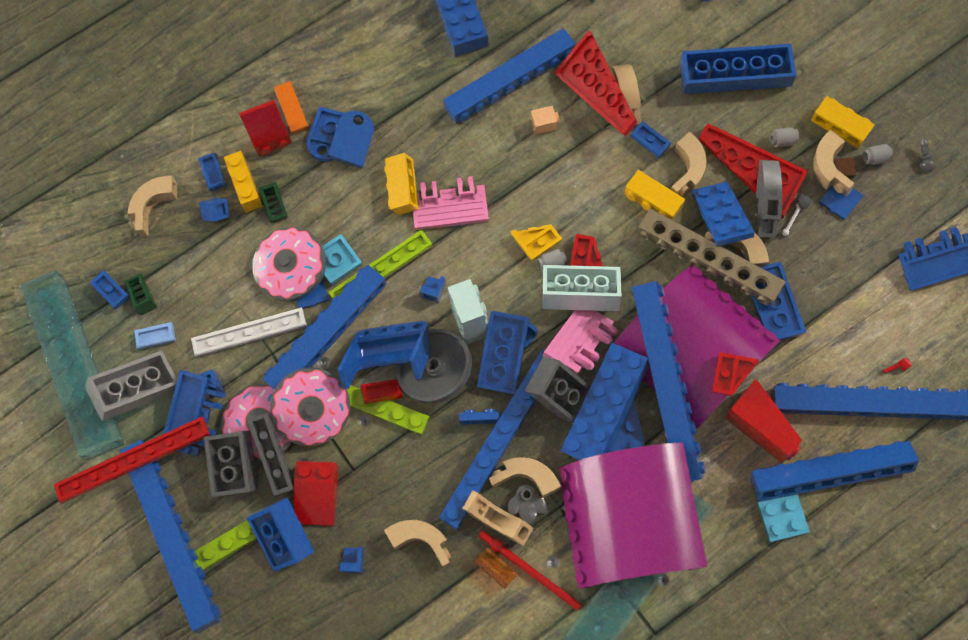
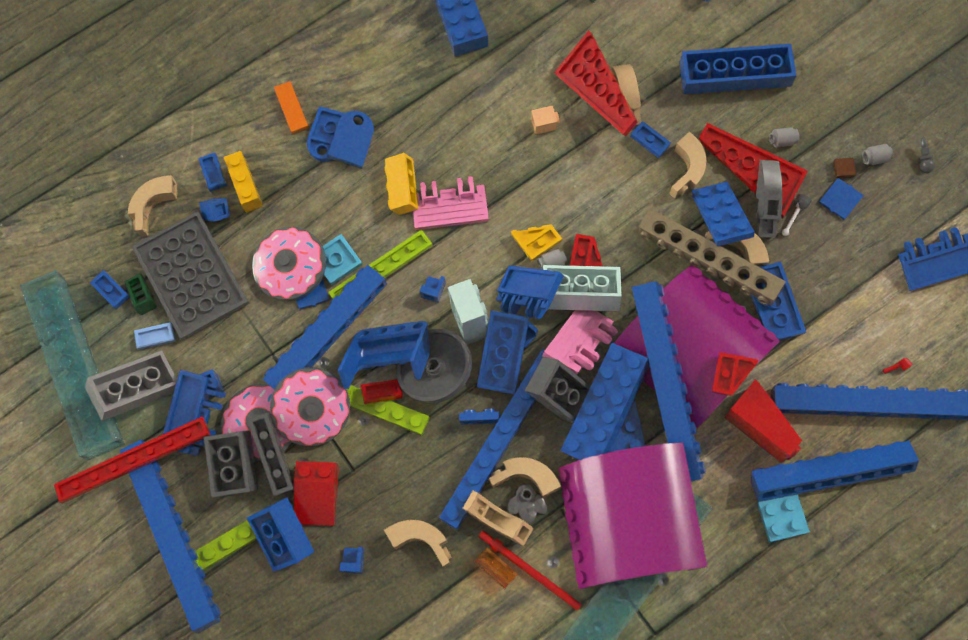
white tile [191,308,307,358] -> none
red slope [239,100,292,156] -> none
dark green slope [259,182,288,223] -> none
blue brick [443,28,576,124] -> none
yellow brick [624,170,685,220] -> none
yellow brick [811,96,875,149] -> none
tan arch [813,130,855,196] -> none
none -> dark grey plate [132,211,250,341]
none -> blue hinge [496,265,564,319]

